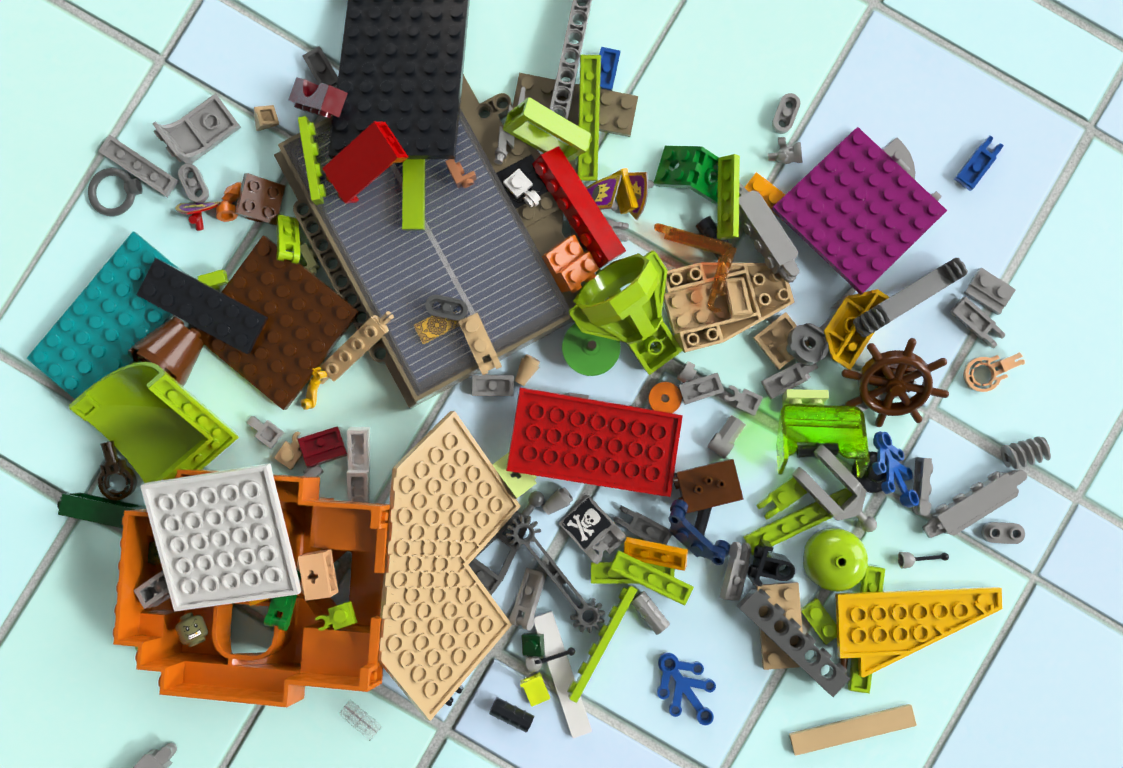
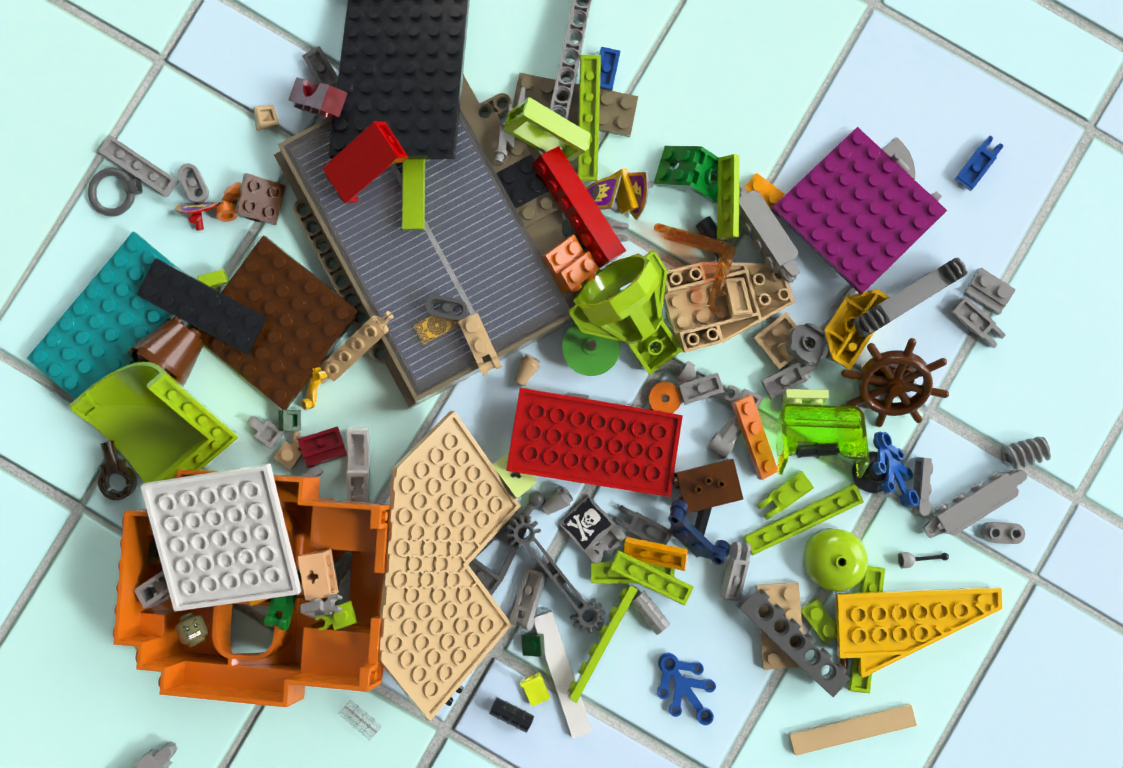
dark green window [57,492,146,528] -> none
light grey bracket [152,93,242,164] -> none
lime plate [276,214,300,264] -> none
lime plate [298,116,326,205] -> none
olive bracket [300,243,321,275] -> none
nougat bracket [445,159,477,188] -> none
light grey plate [472,375,514,397] -> none
white plate [503,169,541,208] -> none
hinge [525,647,576,674] -> none
black pin [747,539,795,587] -> none
light grey piece [768,137,803,164] -> none
light grey plate [772,93,801,134] -> none
light grey piece [791,445,877,533] -> none
light nougat pin [963,352,1025,392] -> none
none -> plate [278,410,301,431]
none -> light grey plate [300,594,342,618]
none -> orange plate [731,395,779,480]

